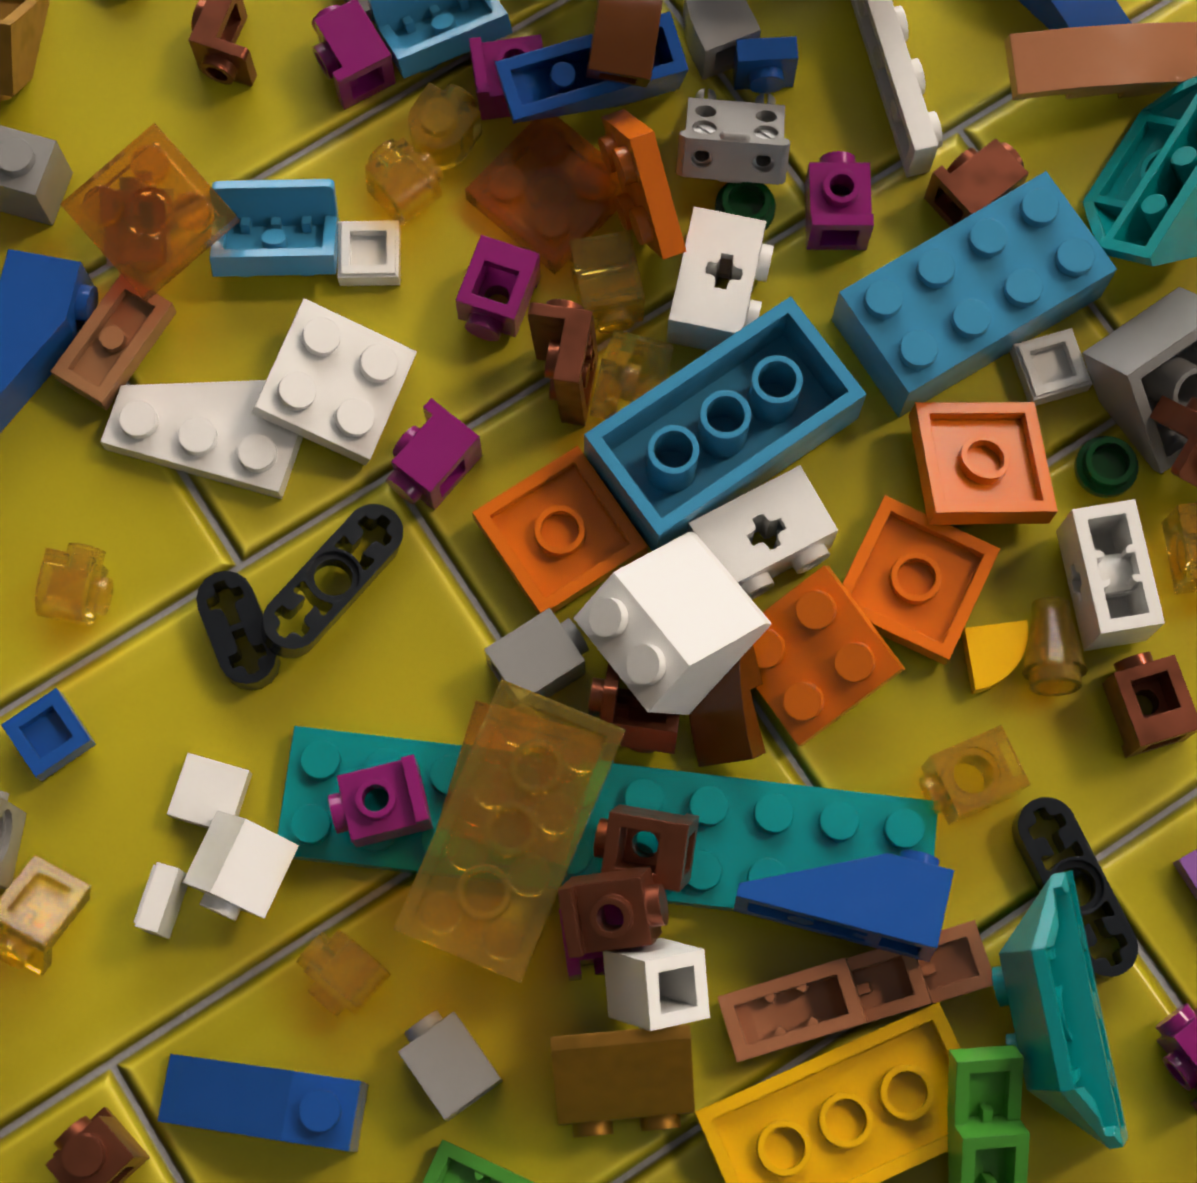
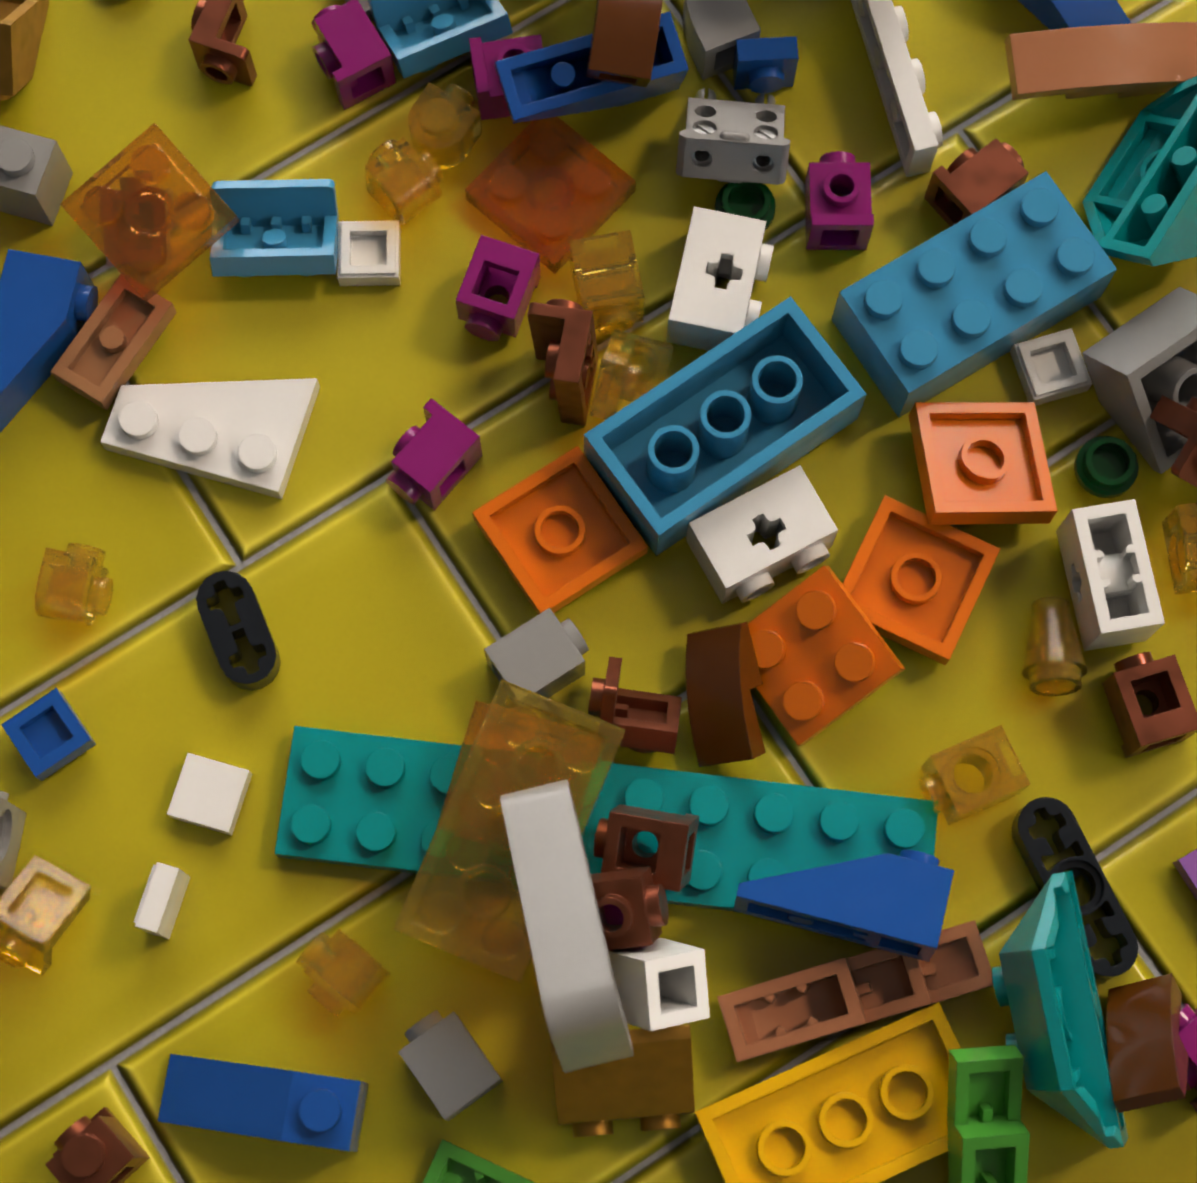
white brick [182,810,299,921] -> none
white plate [251,298,417,466] -> none
black beam [261,504,403,658] -> none
magenta brick [328,754,434,848] -> none
white slope [574,532,772,715] -> none
orange plate [598,109,687,260] -> none
yellow tile [961,620,1028,694] -> none
none -> light grey beam [500,779,634,1073]
none -> reddish brown slope [1106,973,1189,1113]

